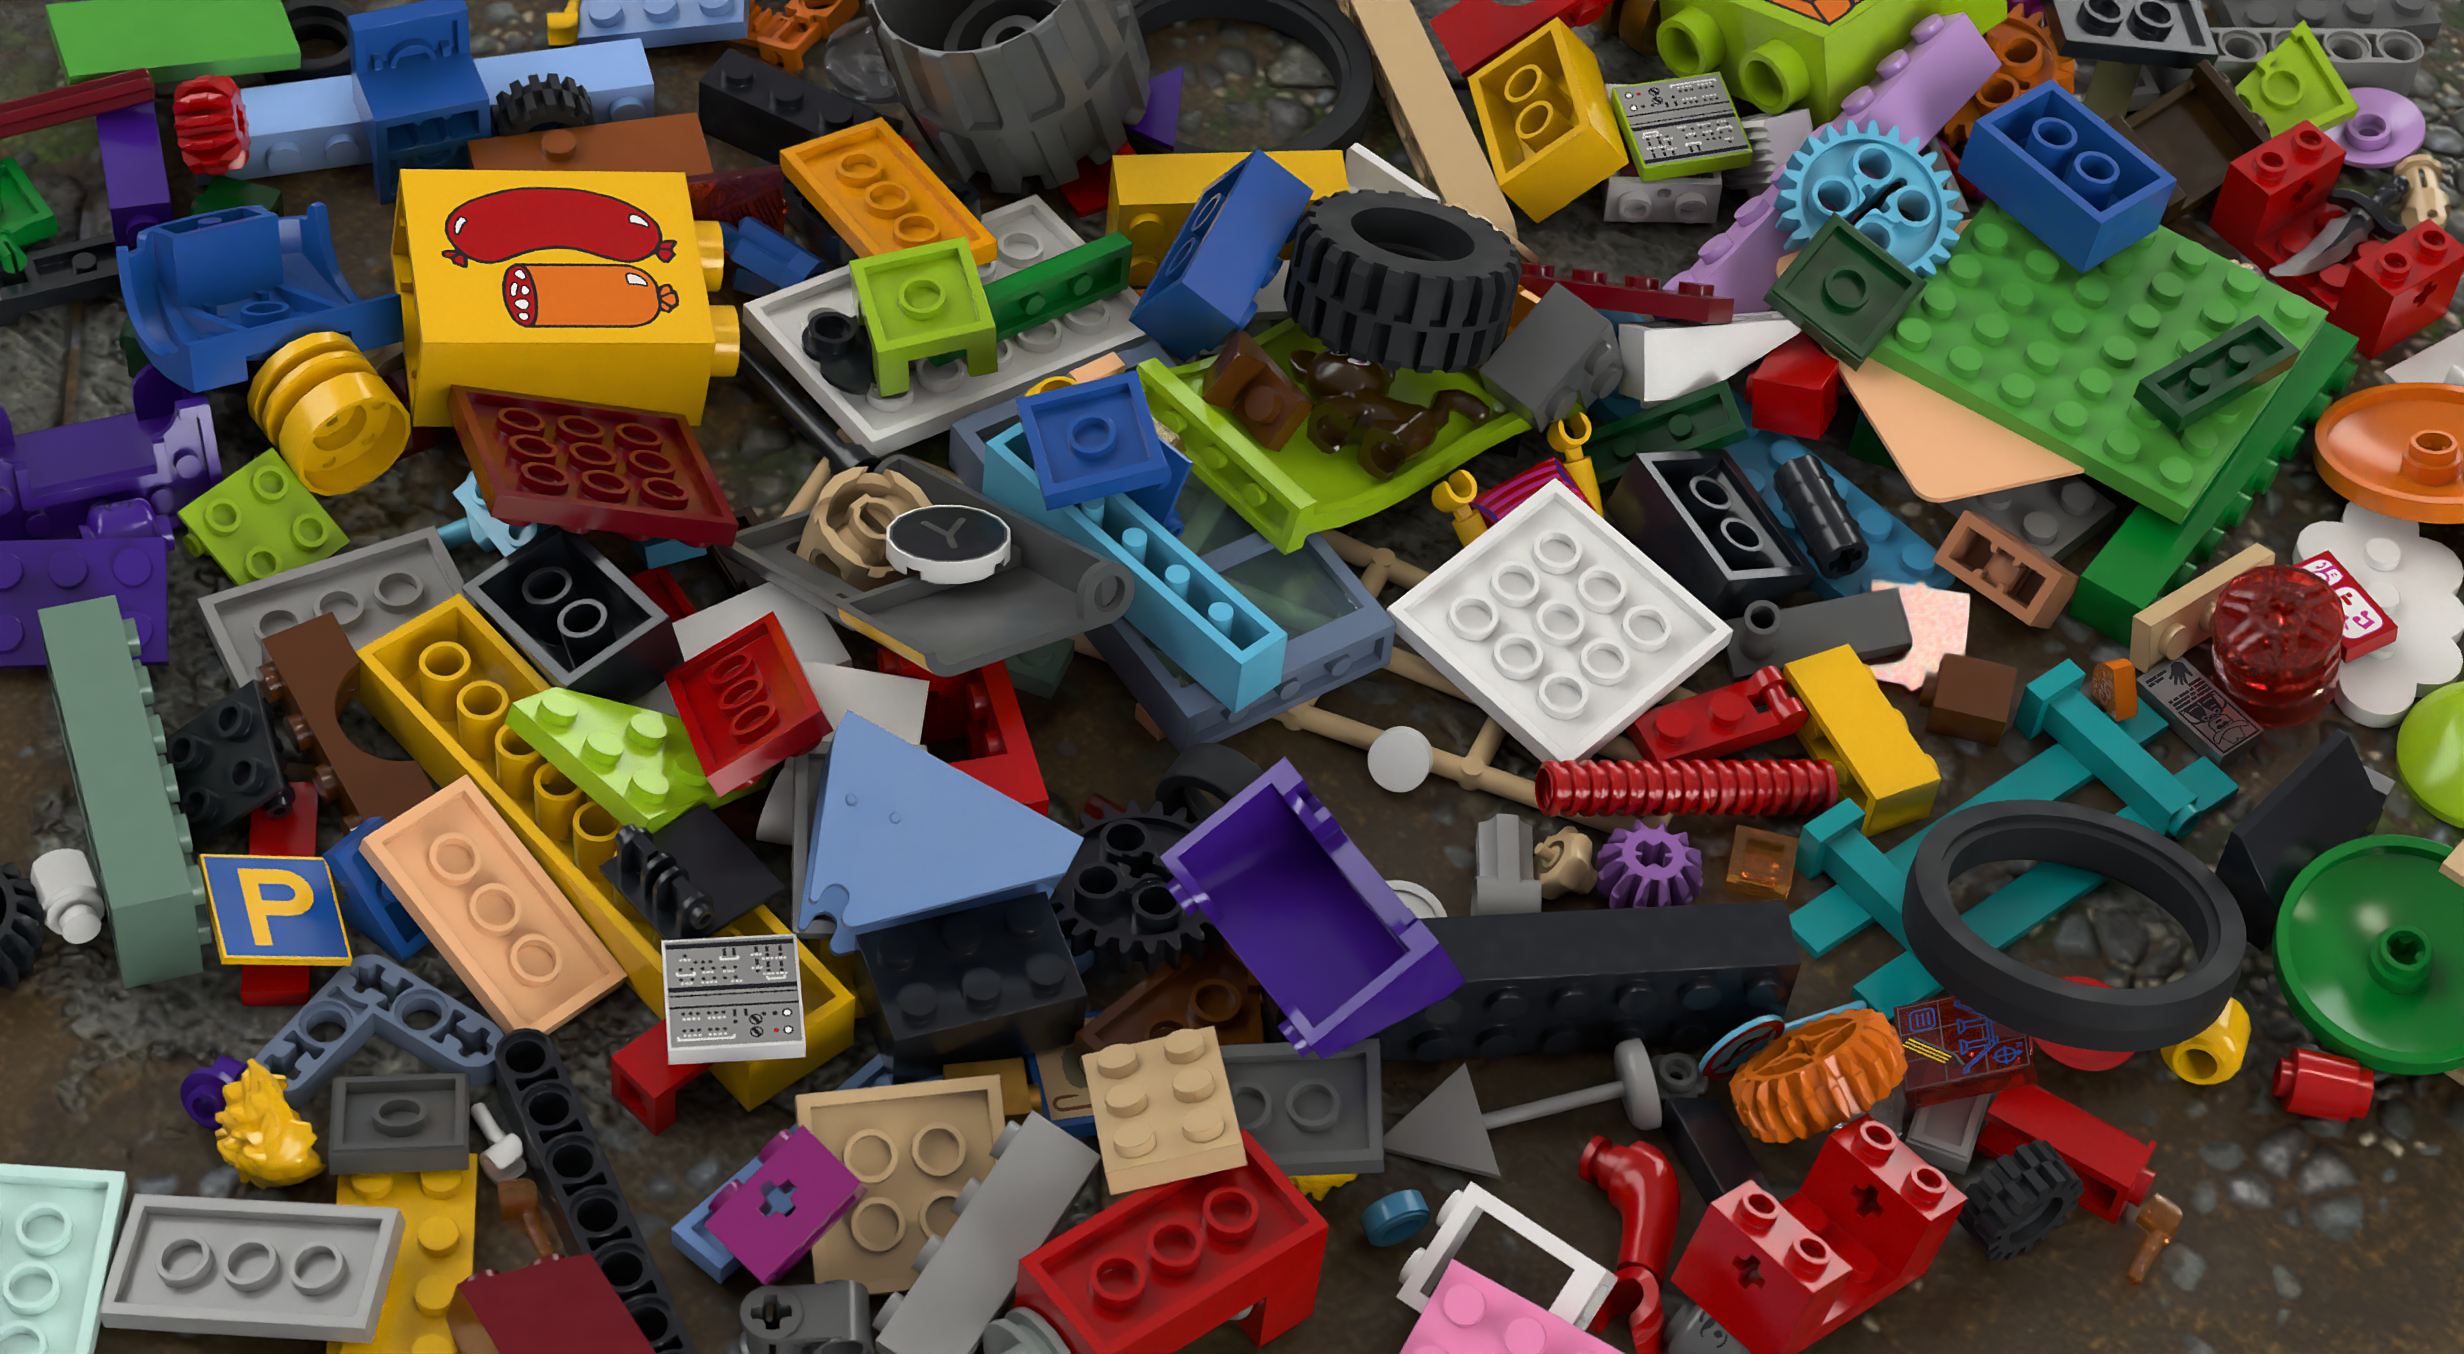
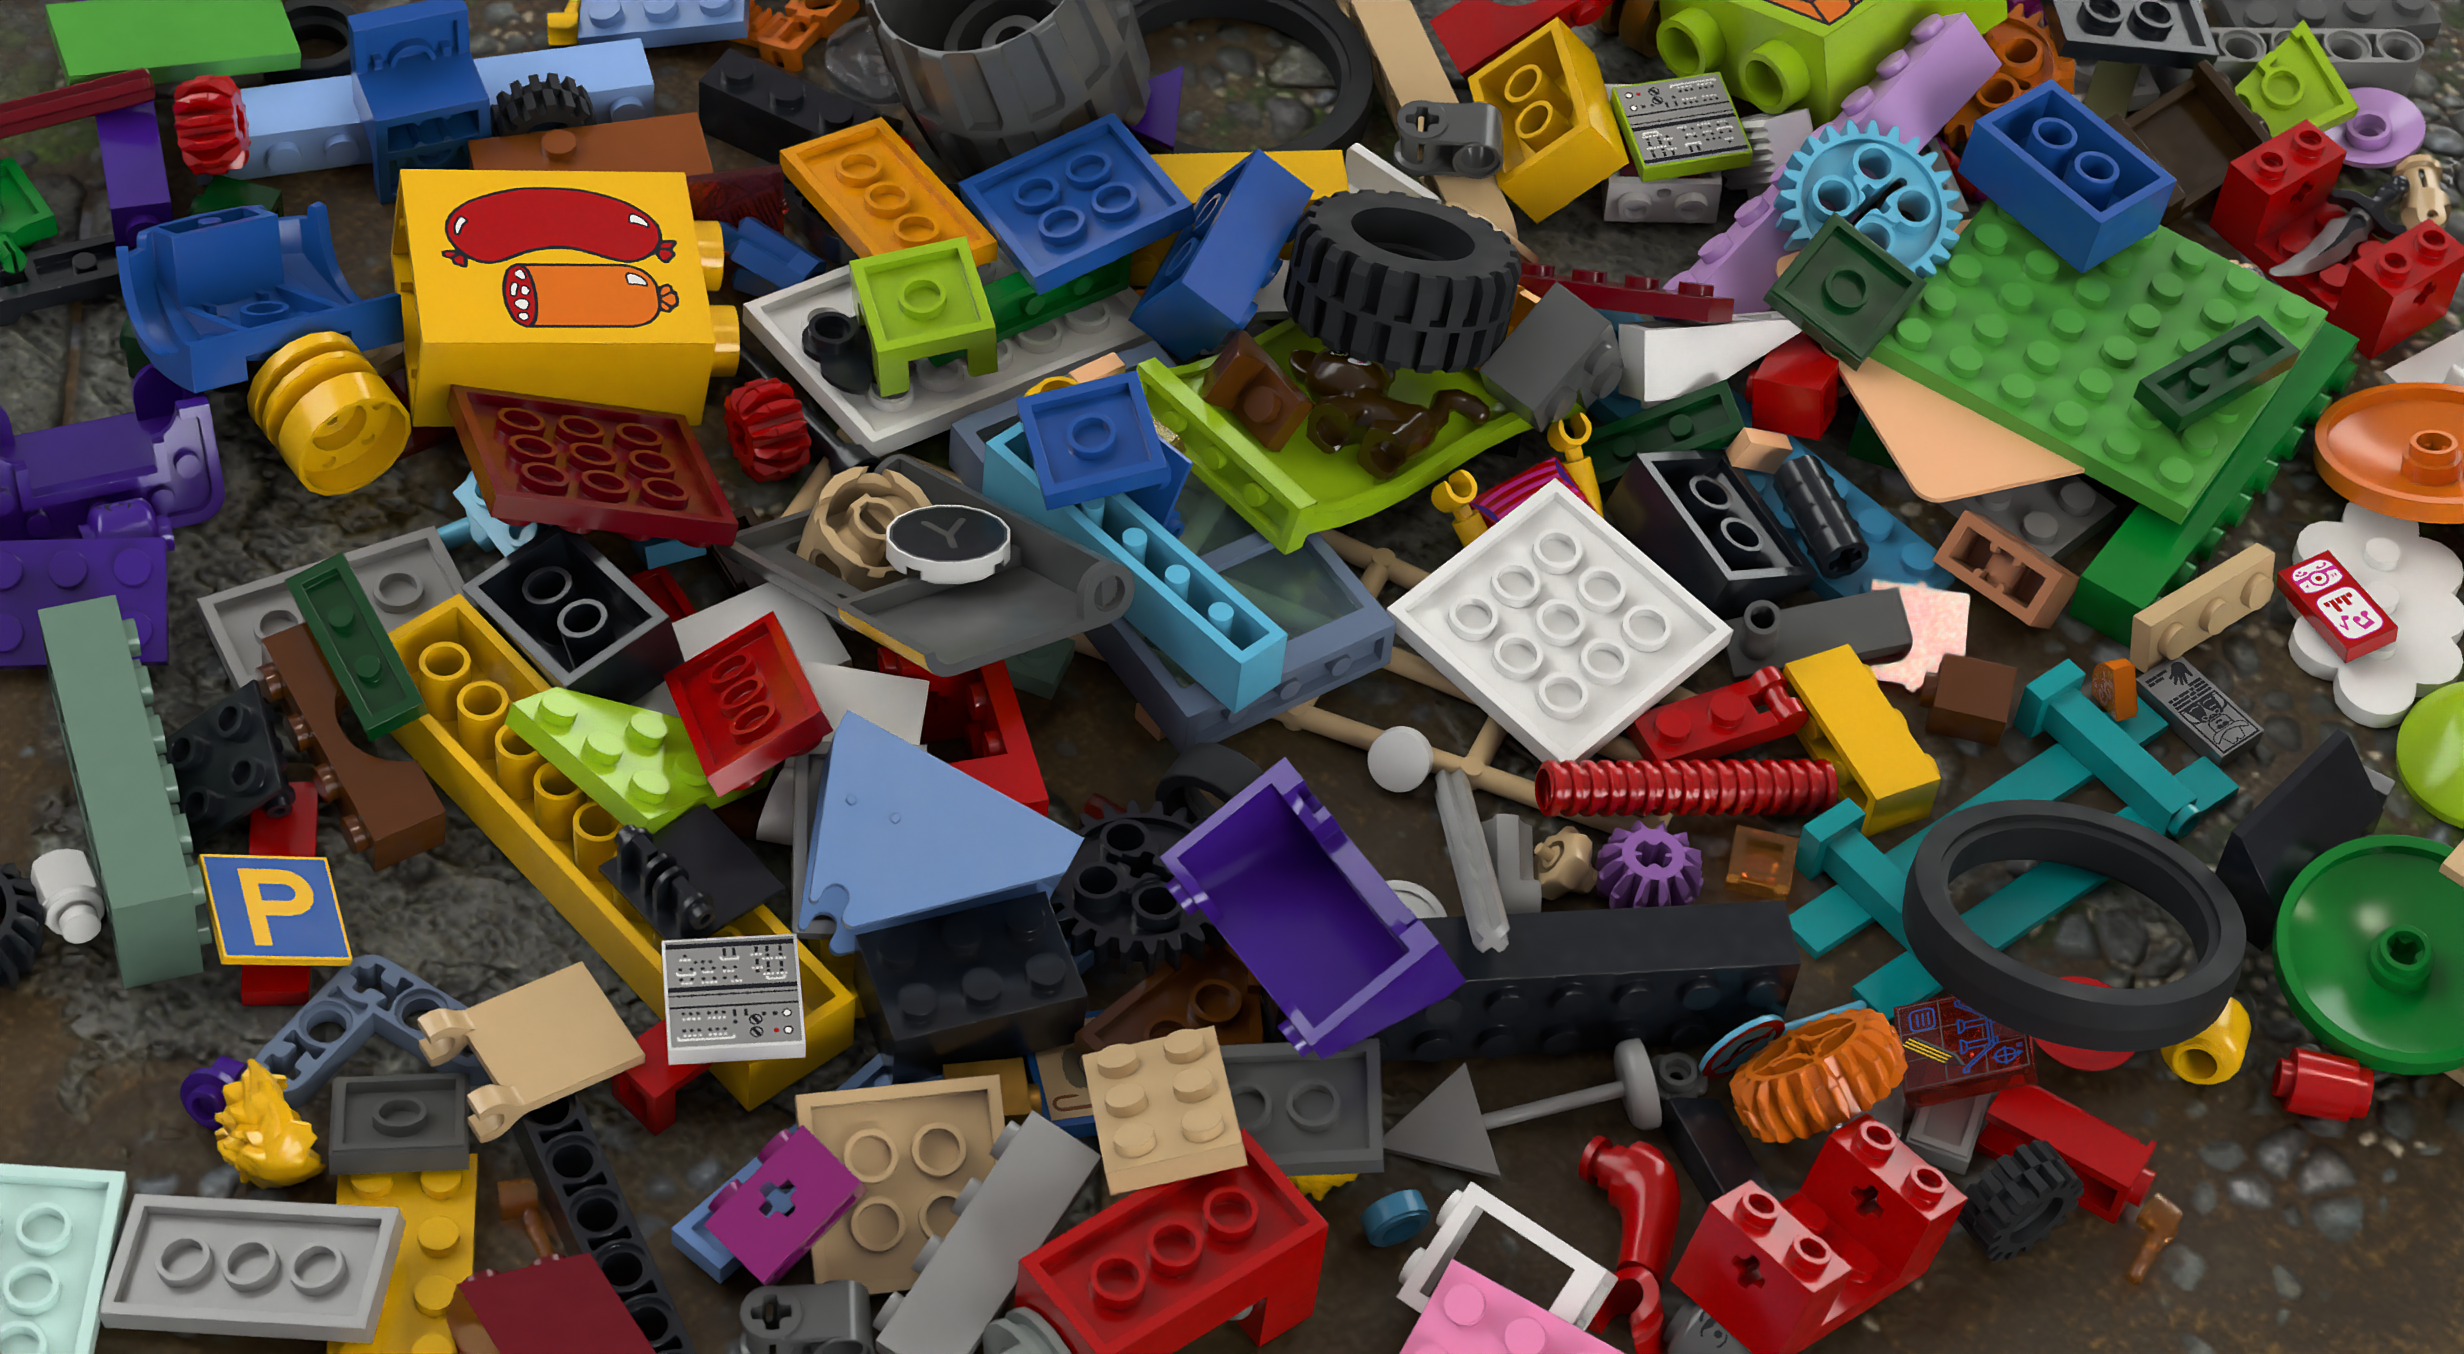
lime hinge [177,447,351,586] -> none
blue slope [322,816,430,962] -> none
light nougat plate [358,774,628,1035] -> none
white hand [470,1103,527,1188] -> none
clear red wheel [2210,564,2346,728] -> none
none -> dark green plate [285,552,429,742]
none -> tan flag [418,961,645,1143]
none -> red gear [723,377,812,483]
none -> blue plate [958,112,1196,296]
none -> dark grey piece [1393,100,1504,179]
none -> light grey axle [1434,769,1510,953]
none -> light nougat piece [1725,427,1793,474]

